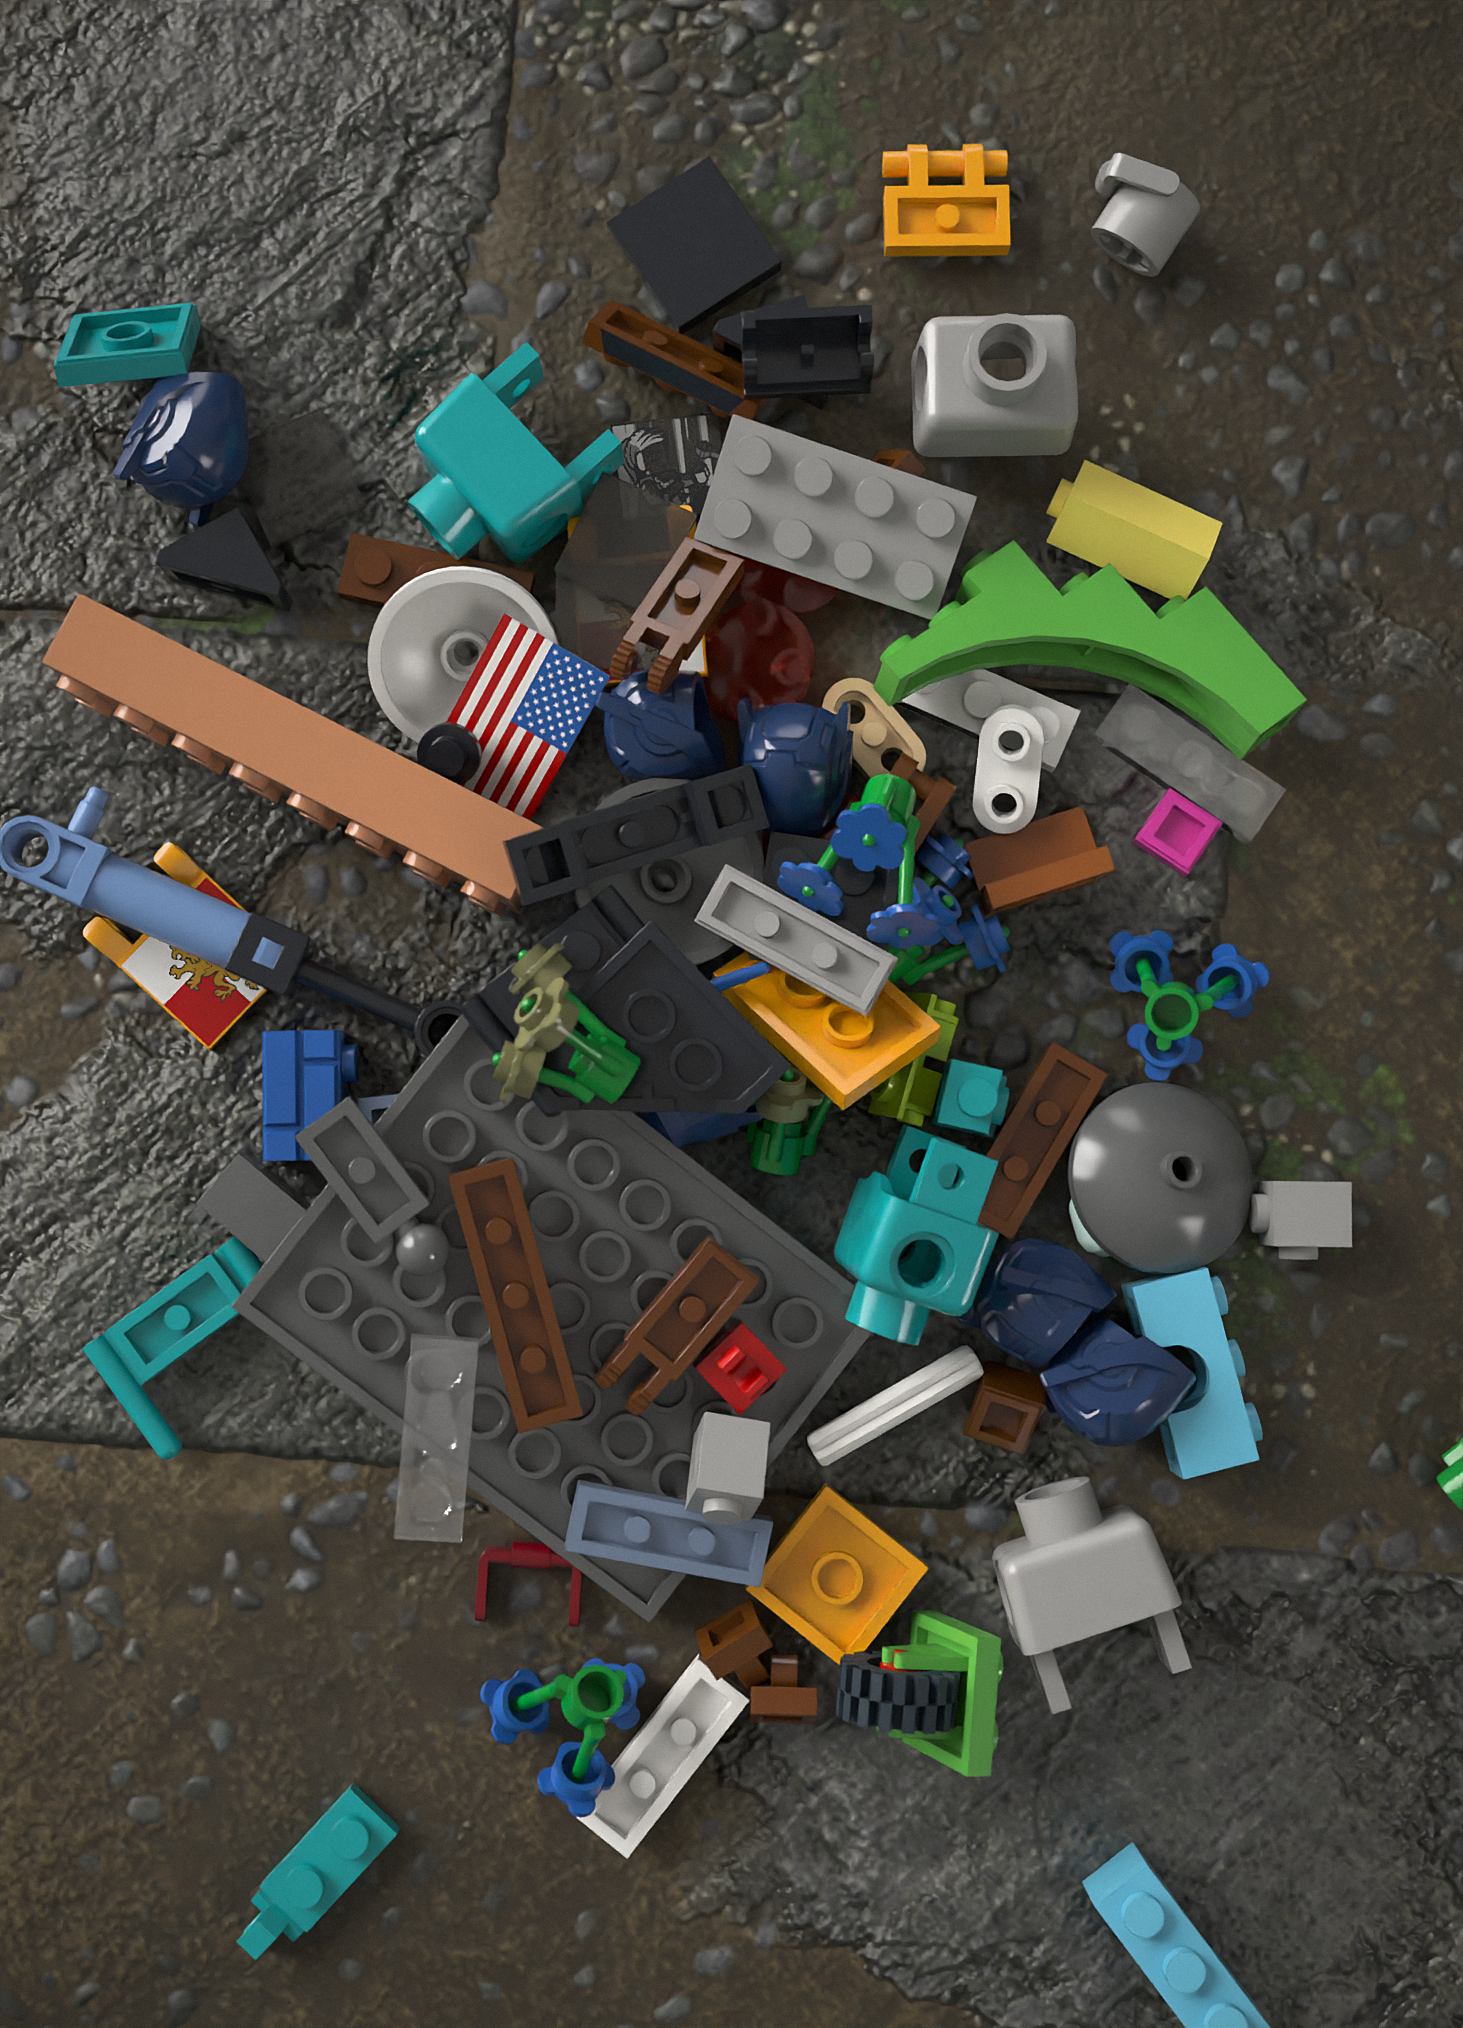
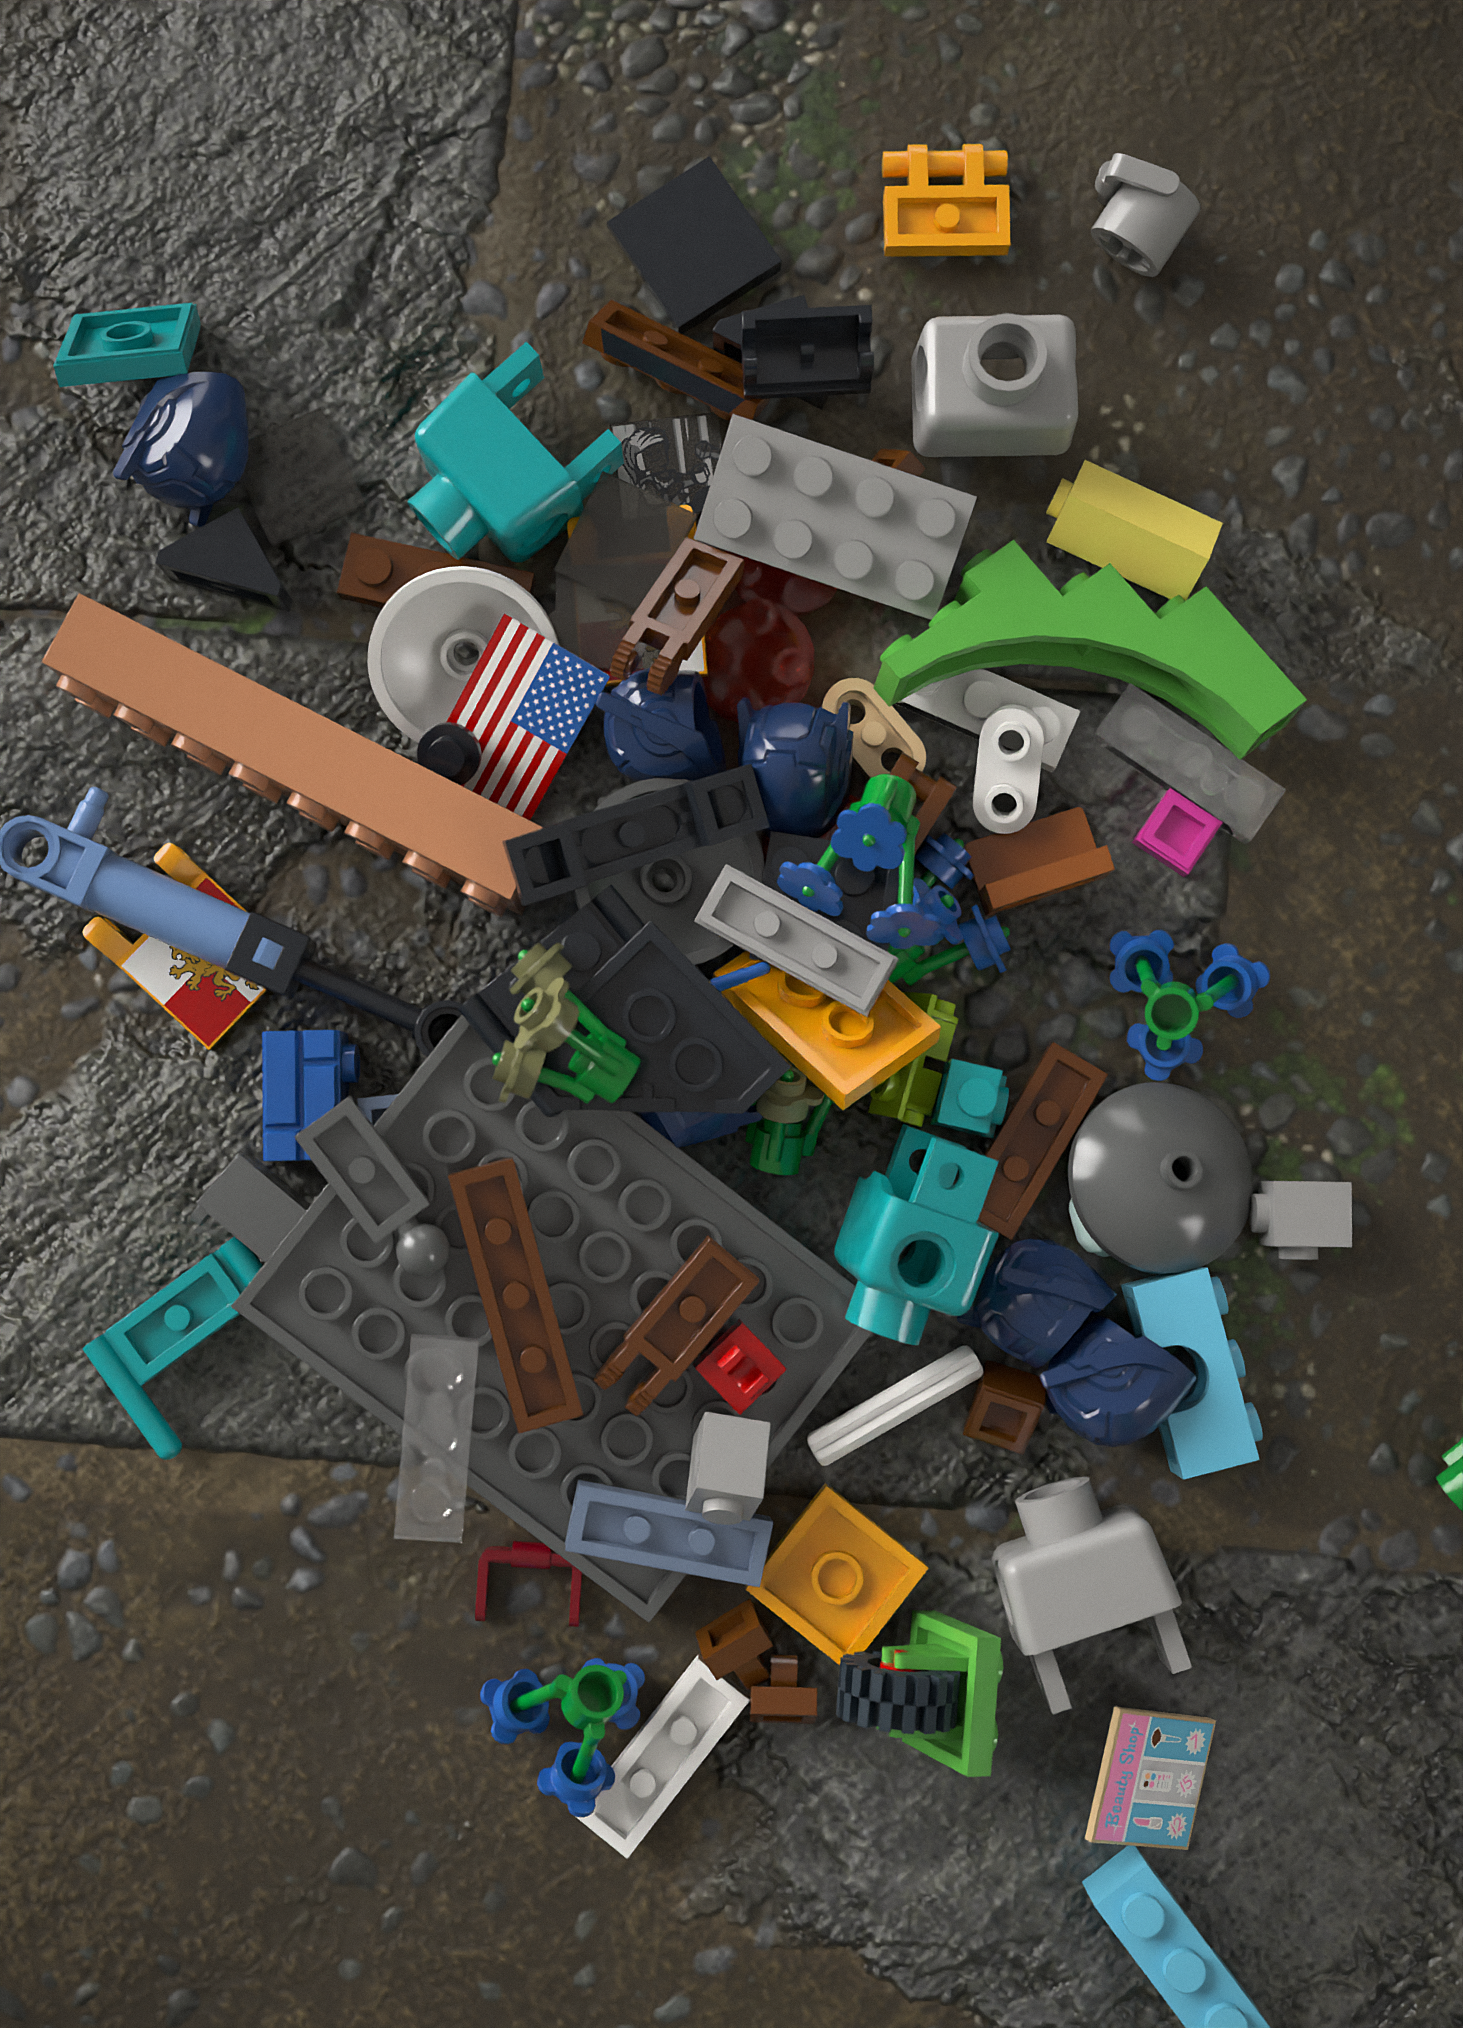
teal hinge [237,1783,400,1961] -> none
none -> piece [1085,1706,1216,1850]

